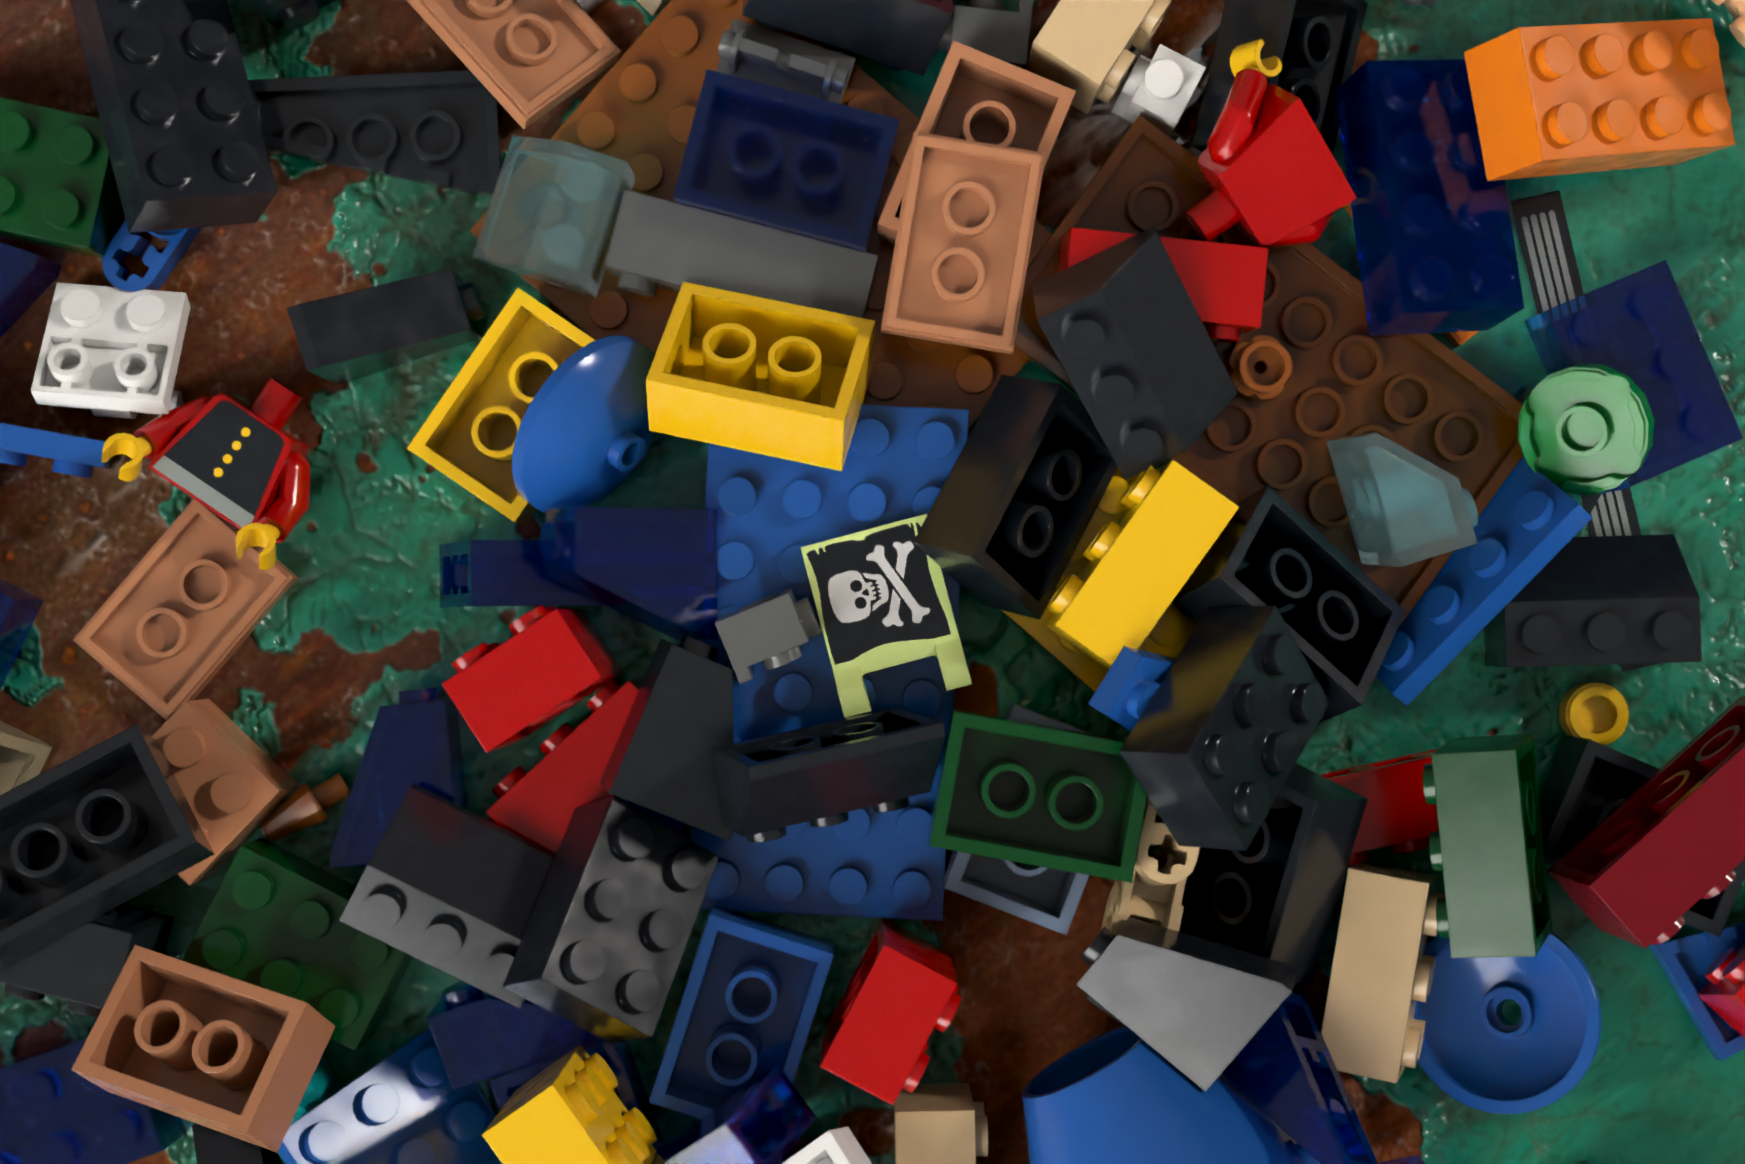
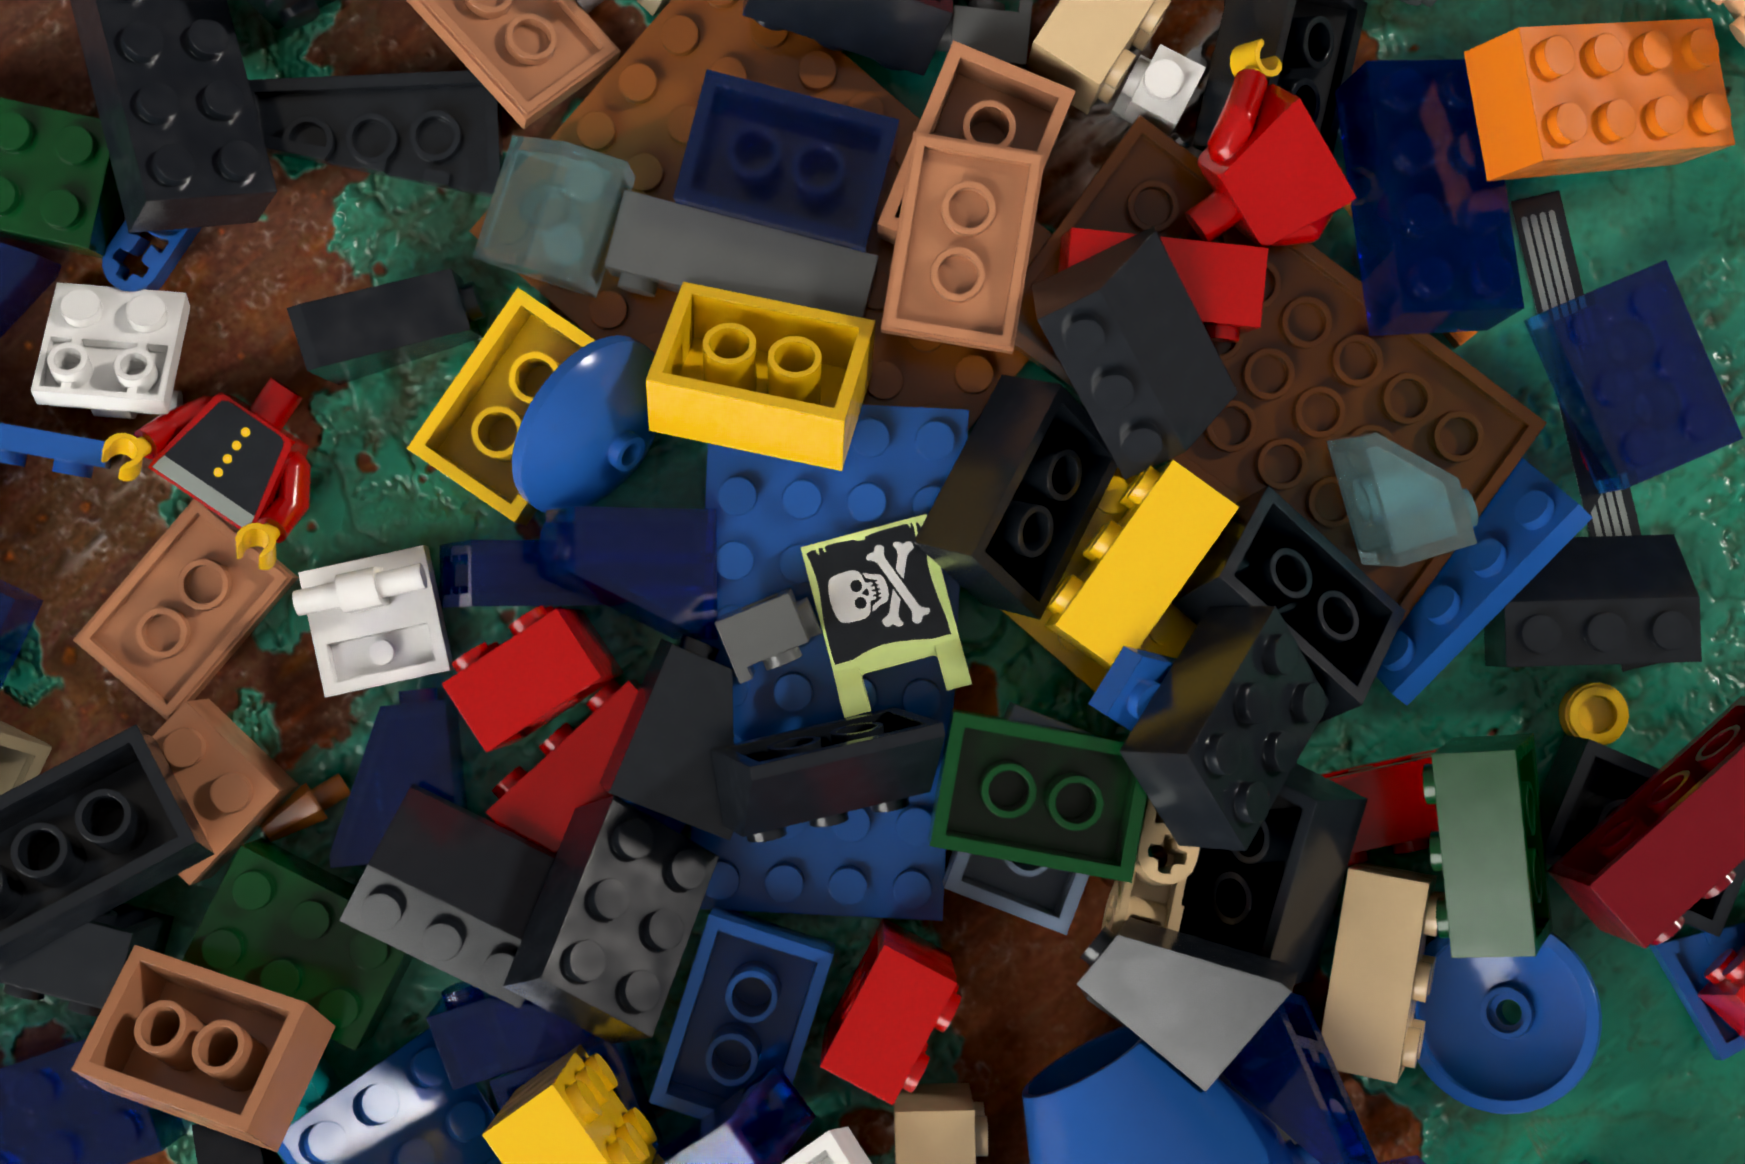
dark grey hinge [714,18,856,120] -> none
dark orange plate [1229,335,1293,399] -> none
tile [1518,363,1654,495] -> none
none -> white plate [292,545,455,697]

